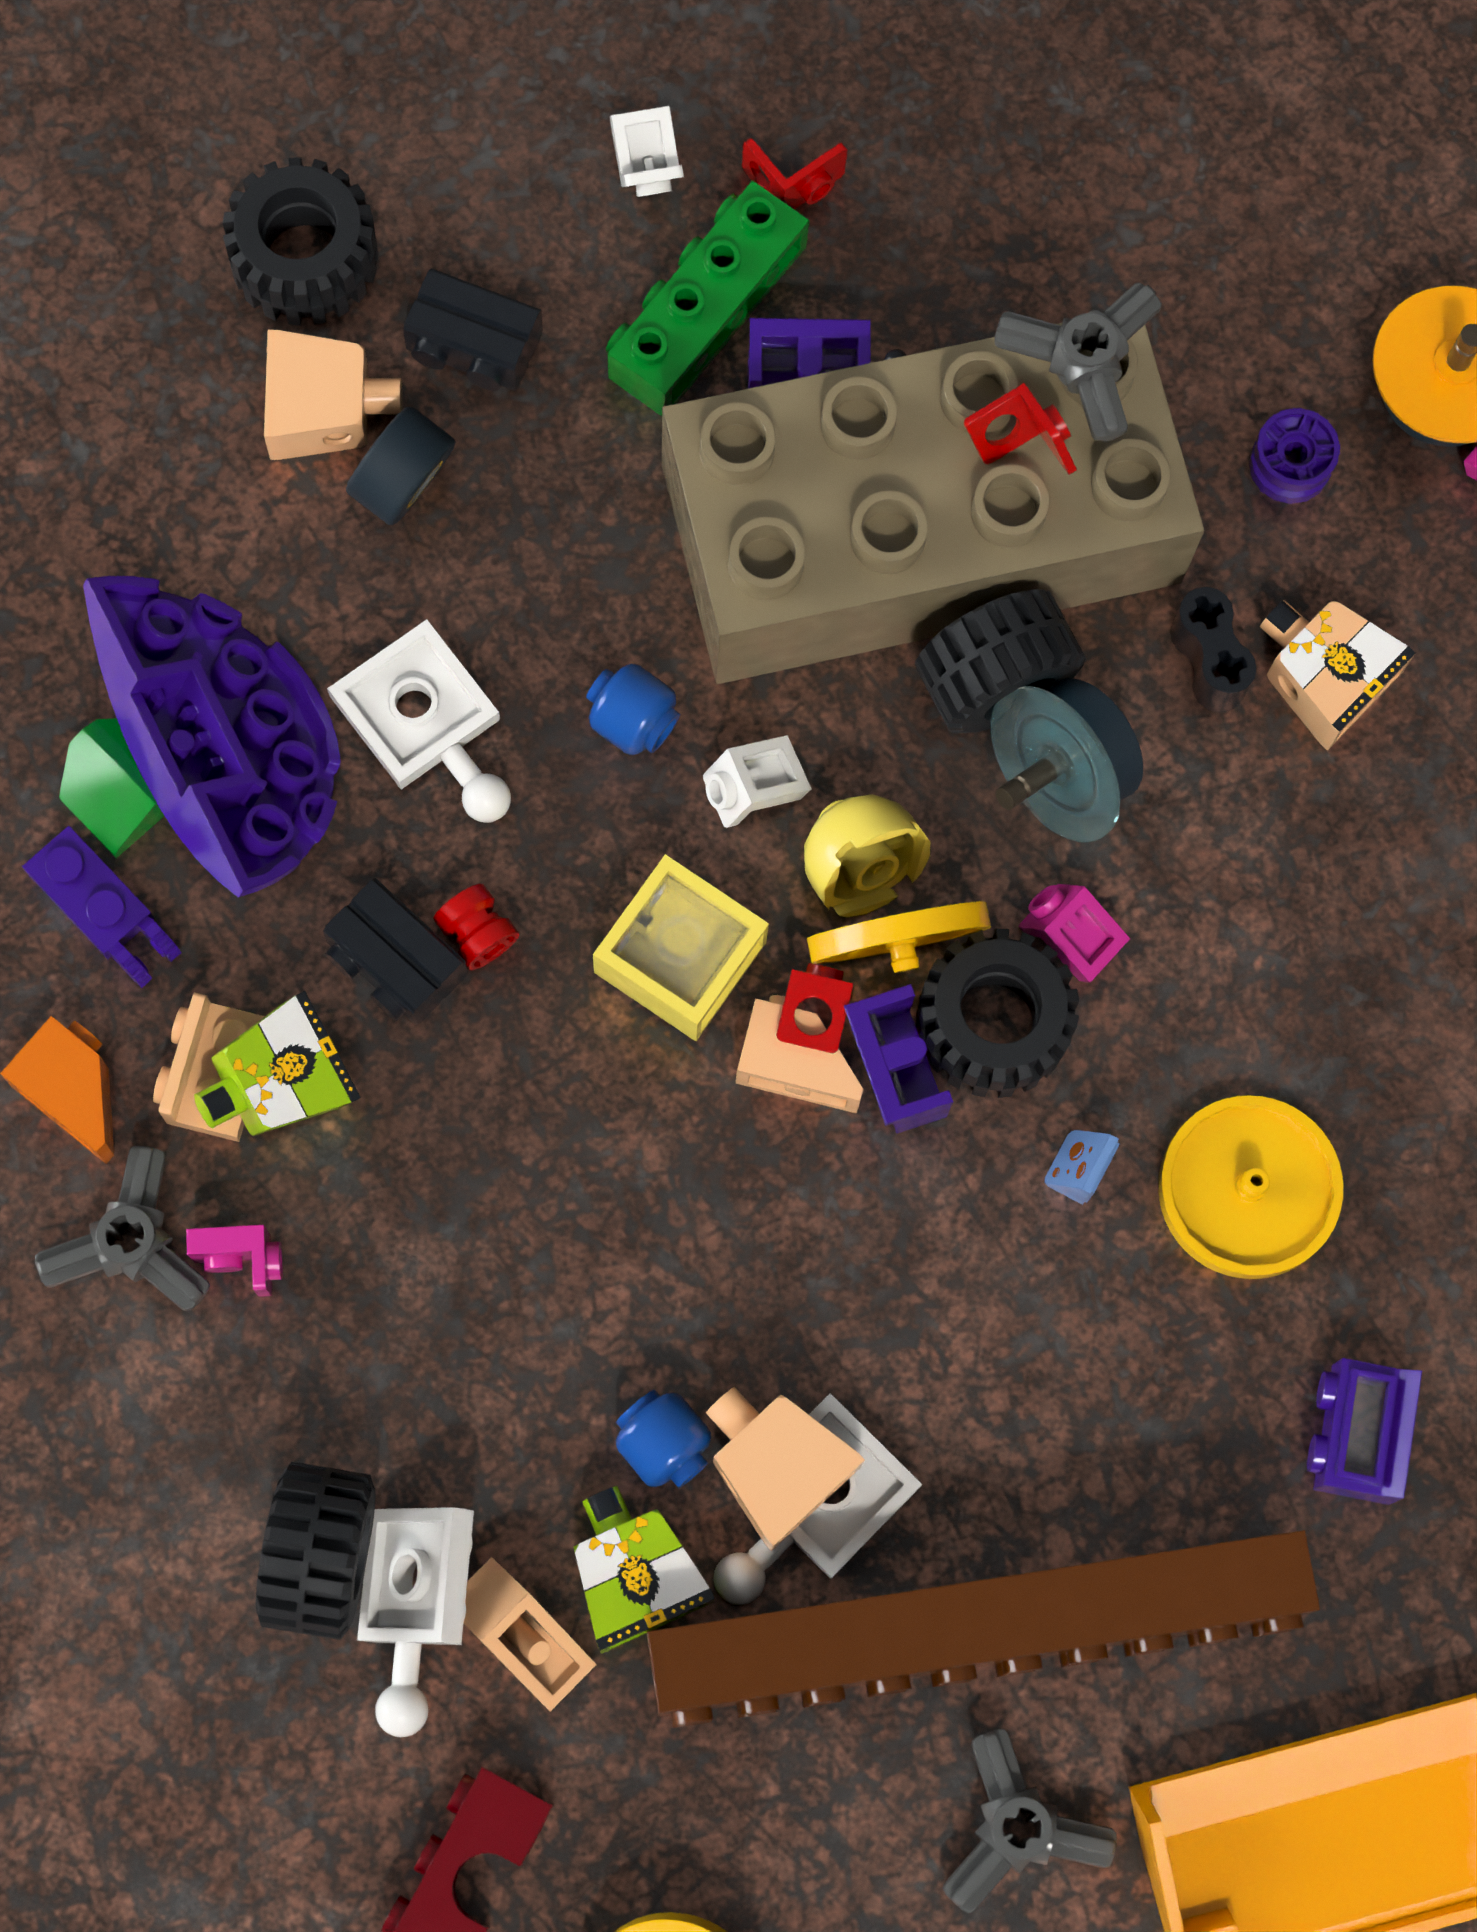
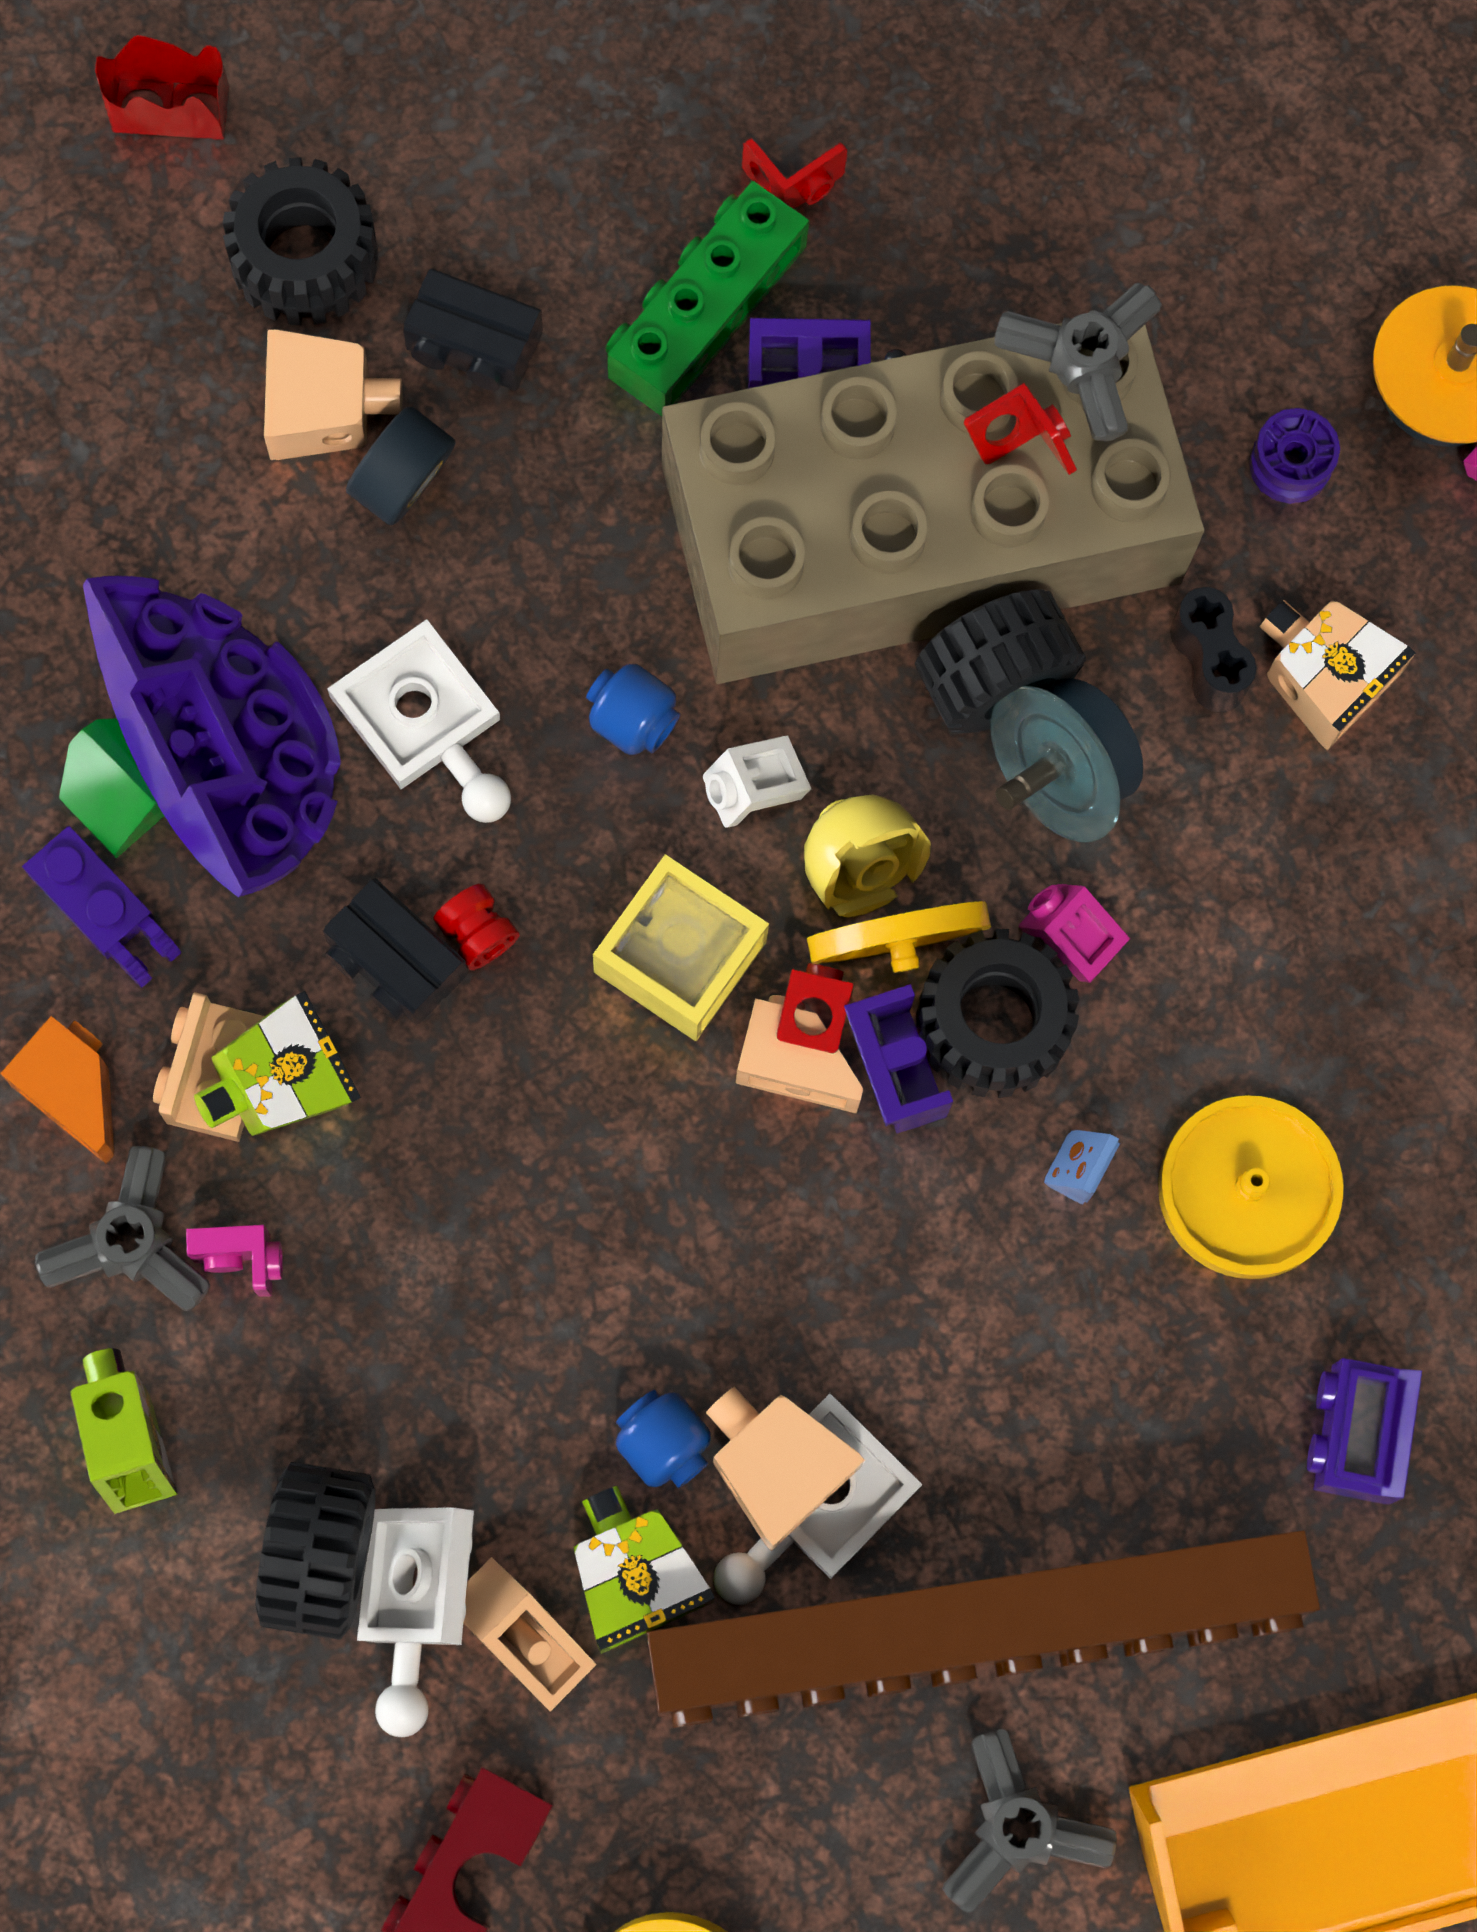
white bracket [610,106,684,197] -> none
none -> lime torso [71,1348,177,1514]
none -> red piece [95,35,229,140]

